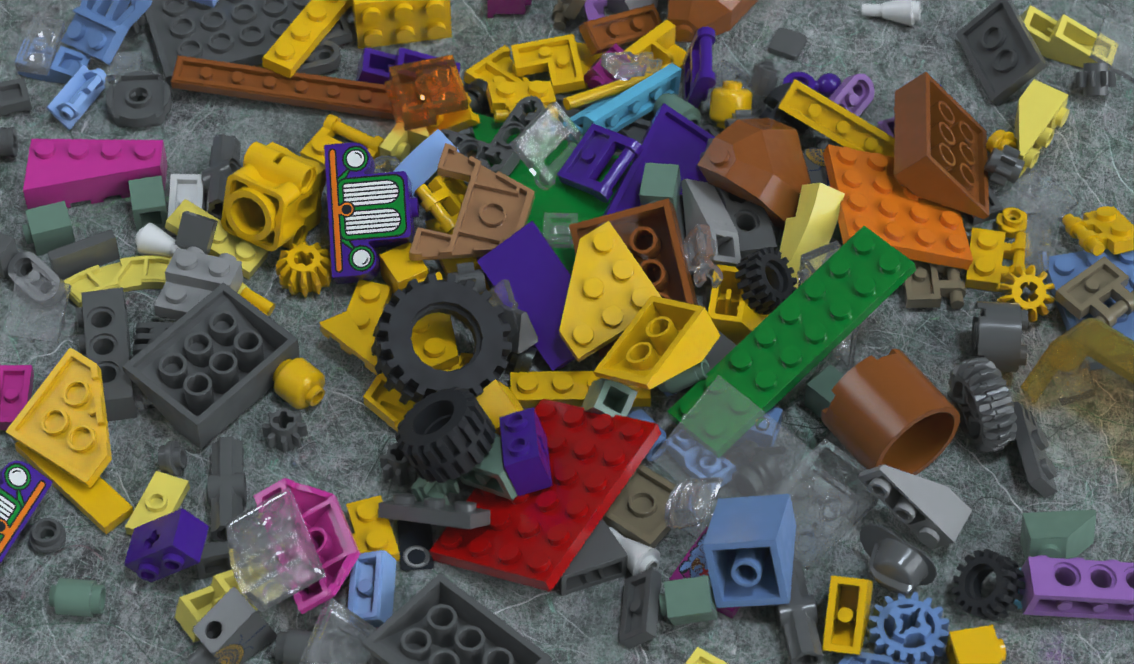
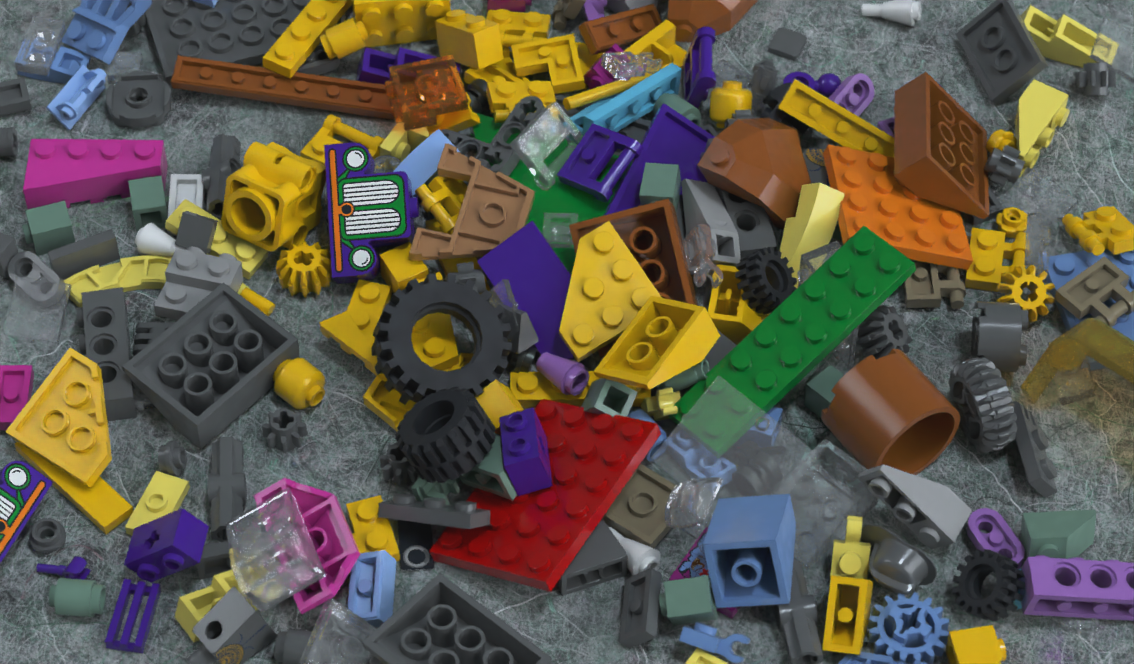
none -> dark purple hand [36,556,91,579]
none -> dark purple tile [105,579,161,653]
none -> yellow brick [319,17,370,60]
none -> yellow brick [434,9,504,70]
none -> yellow plate [486,9,551,50]
none -> medium lavender cone [536,352,589,395]
none -> light yellow plate [640,387,681,421]
none -> medium blue plate [679,622,750,663]
none -> light yellow plate [830,515,871,579]
none -> dark grey gear [854,305,912,359]
none -> medium lavender plate [967,508,1025,569]

